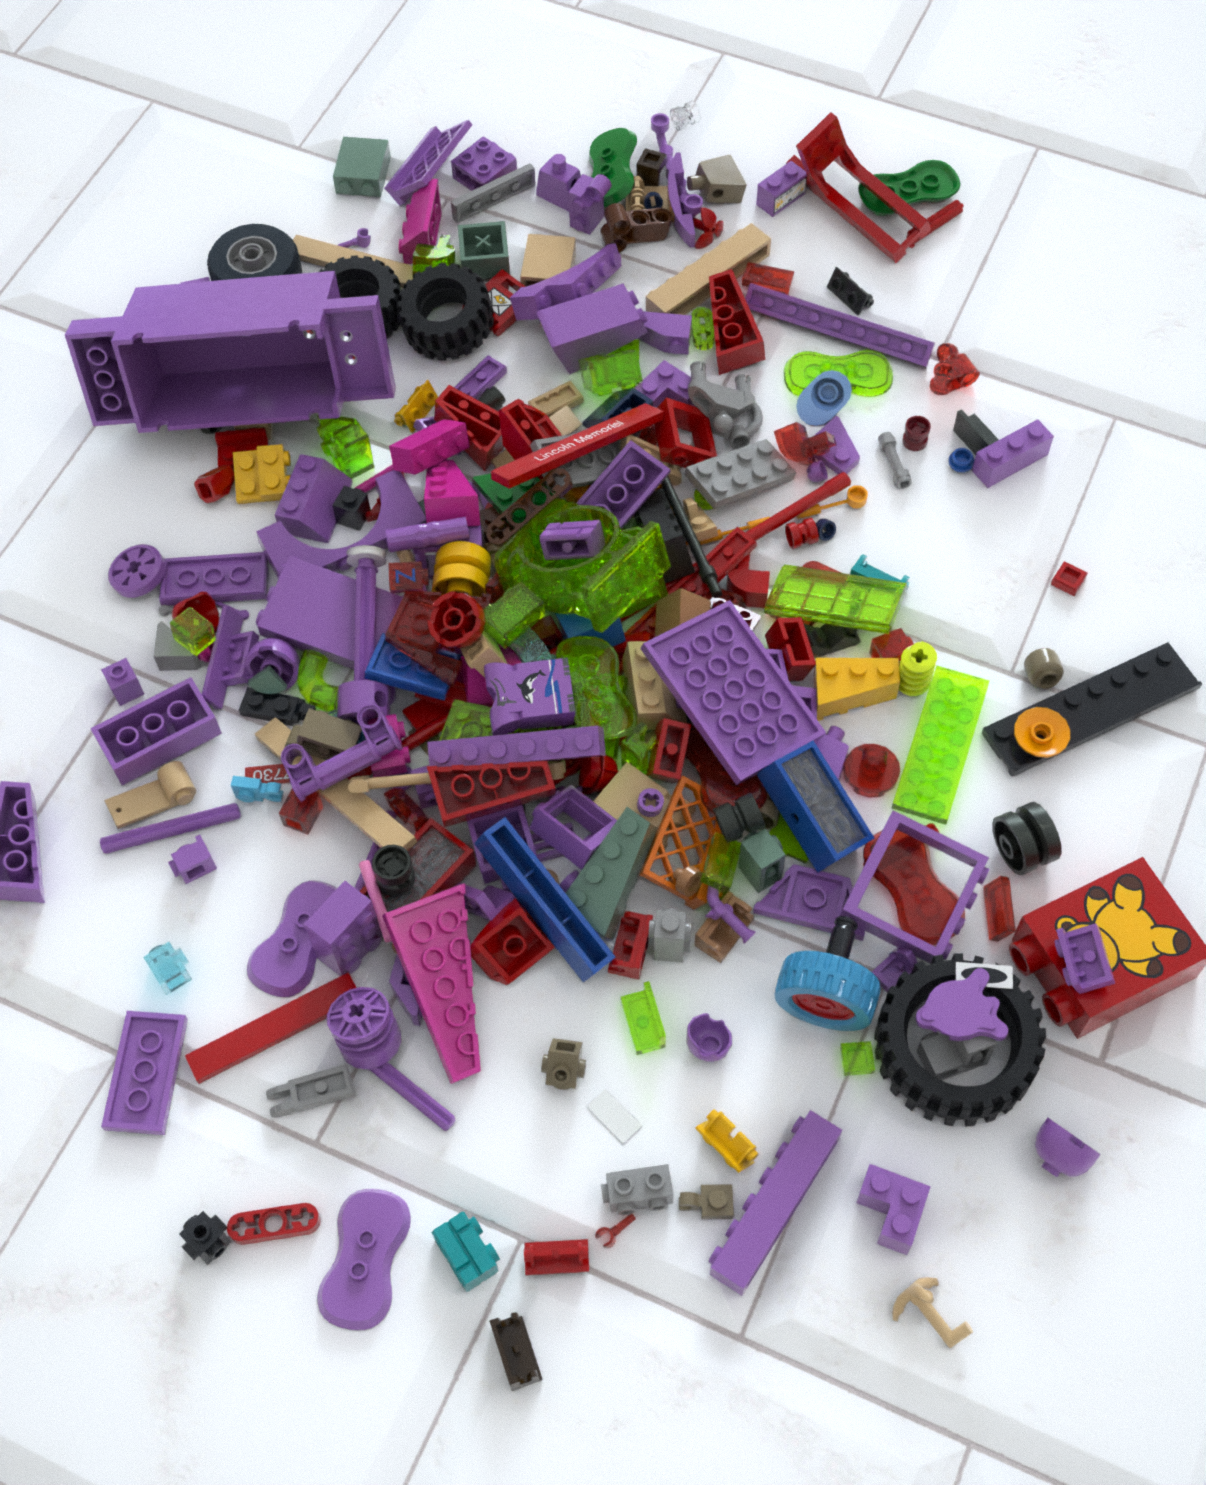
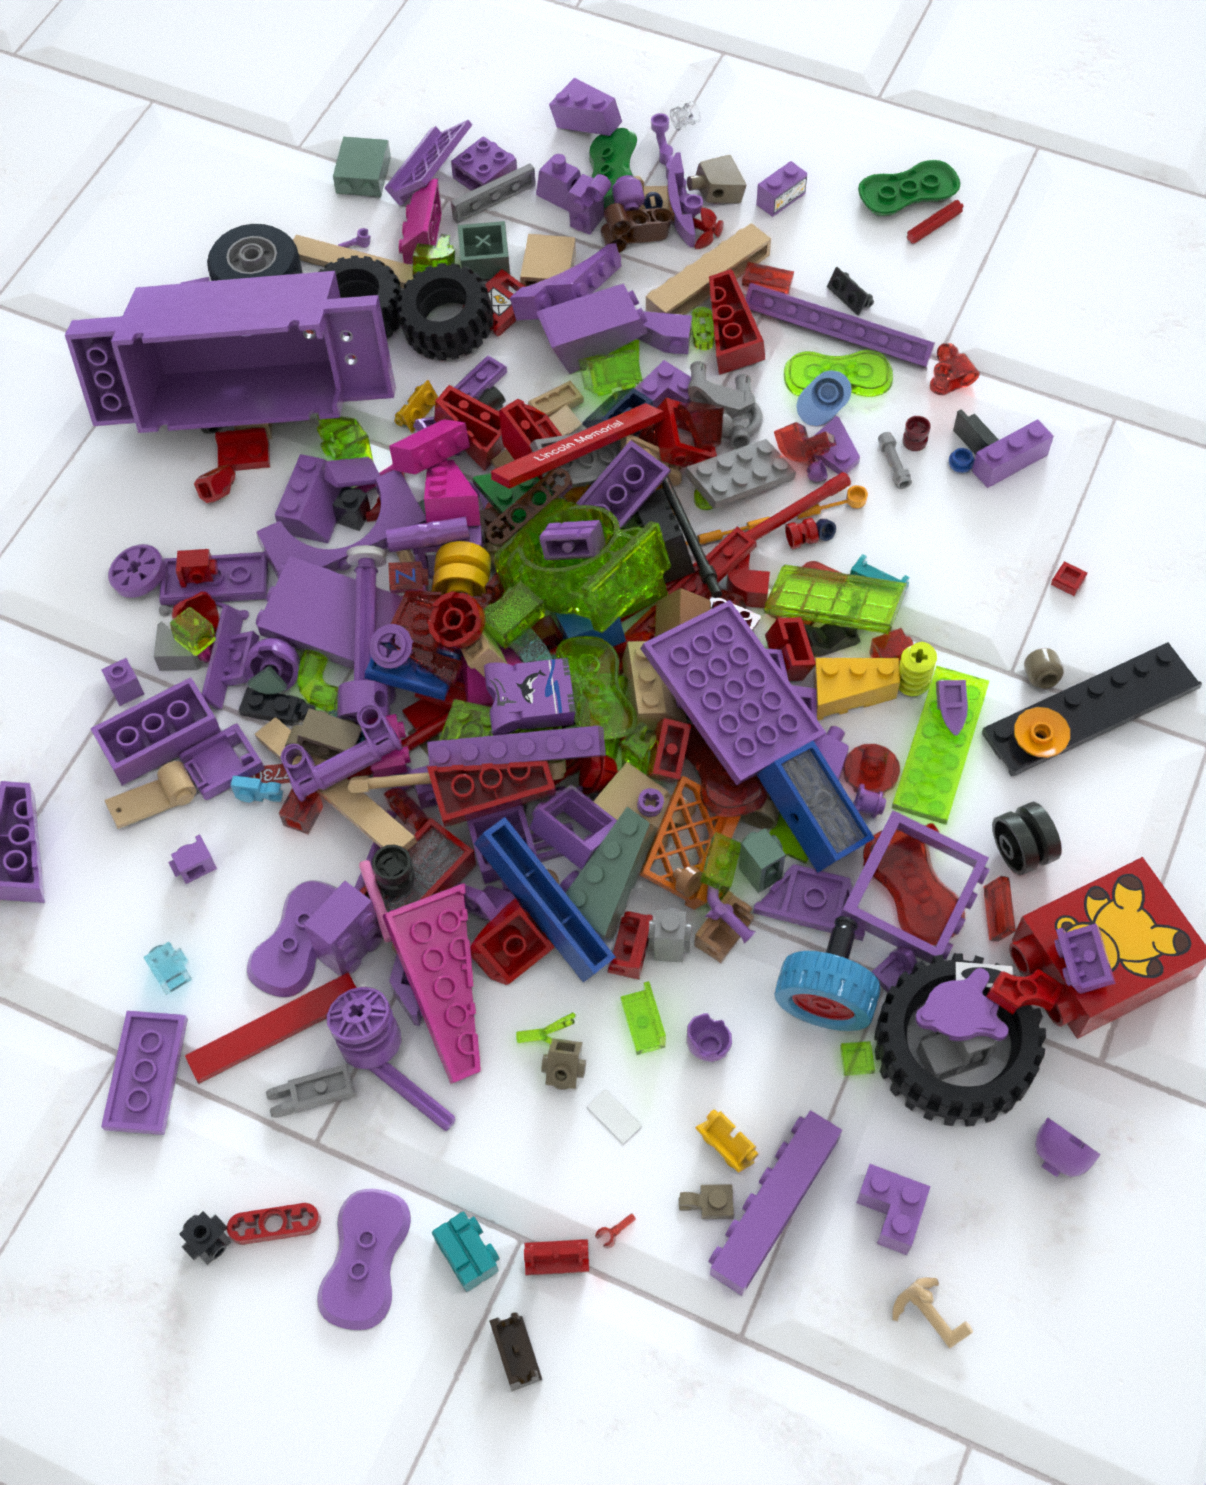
medium lavender axle [100,803,241,854] -> none
yellow plate [233,444,291,504] -> none
light grey brick [601,1164,673,1215] -> none
dark brown panel [636,148,667,186] -> none
tan hinge [677,497,718,541] -> none
pearl dark grey wheel [713,793,766,844] -> none
red piece [786,112,931,263] -> none
none -> red brick [176,549,218,588]
none -> medium lavender container [179,723,265,800]
none -> medium lavender slope [324,457,381,488]
none -> medium lavender gear [369,624,414,669]
none -> clear neon green plant [516,1012,576,1045]
none -> medium lavender wedge [549,77,622,136]
none -> medium lavender head [612,175,645,211]
none -> clear red slope [677,402,724,449]
none -> medium lavender brick [853,784,887,819]
none -> medium lavender plate [936,680,968,736]
none -> red tile [986,969,1064,1014]

